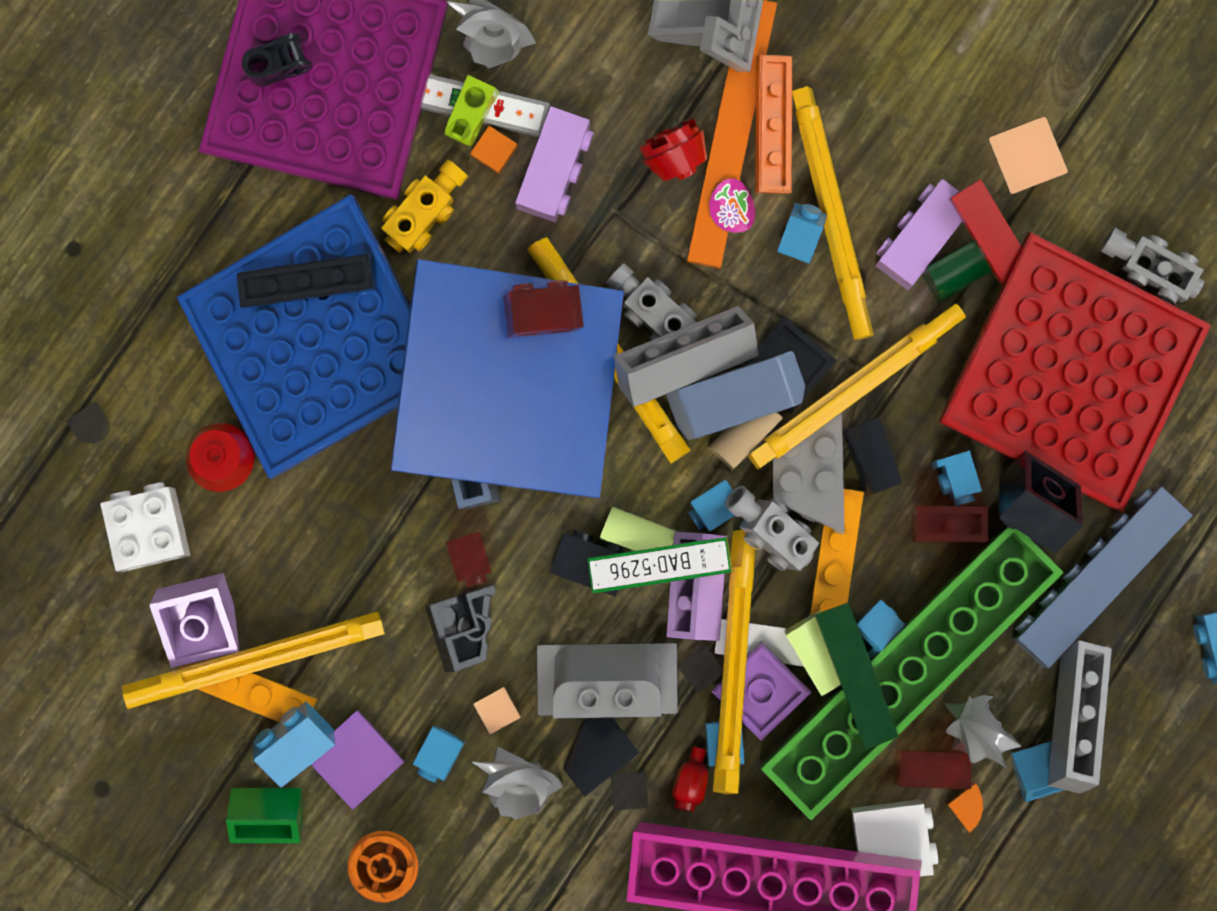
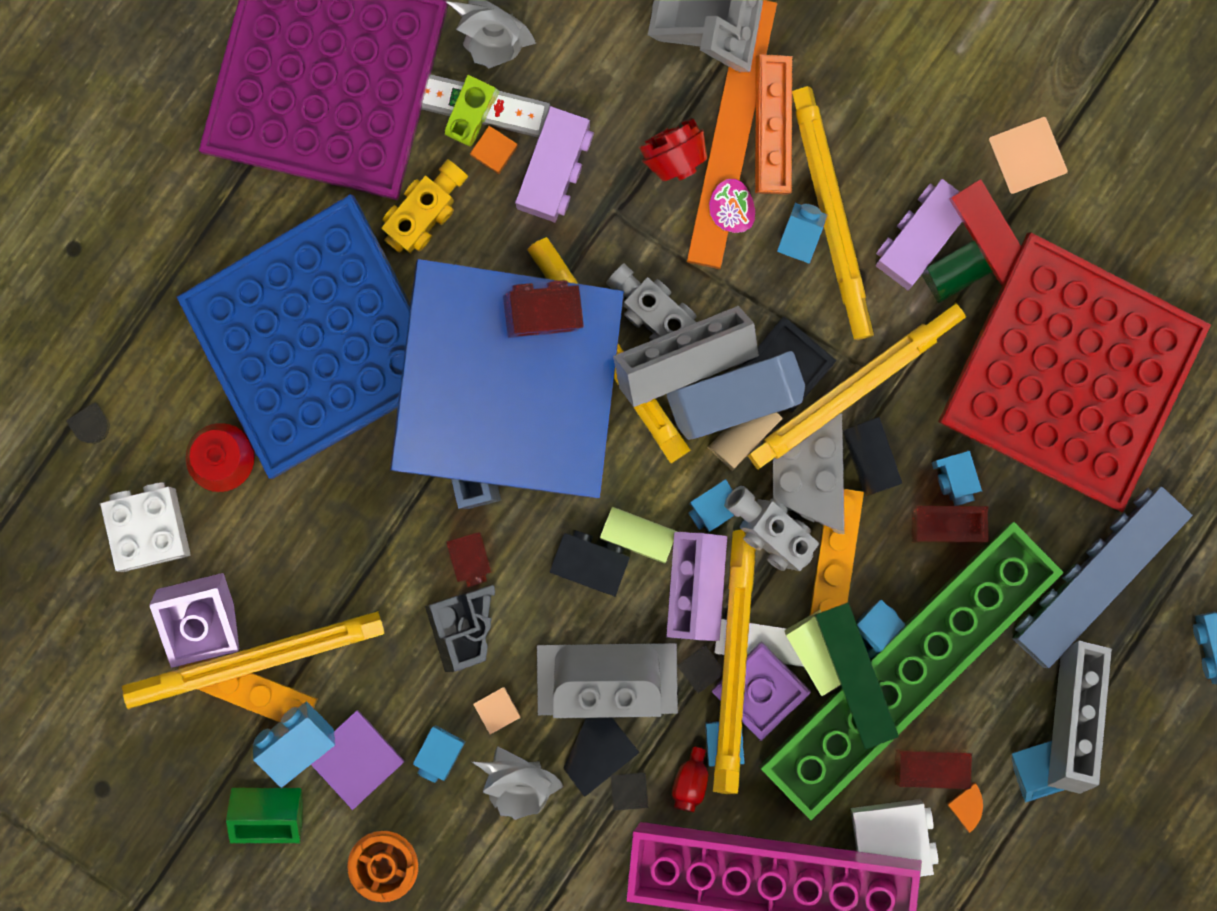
black tile [236,254,377,308] -> none
black piece [241,33,313,87] -> none
white tile [587,537,733,594] -> none
light grey hair [944,695,1021,769] -> none
black brick [999,450,1083,554] -> none
light grey brick [1100,227,1205,304] -> none

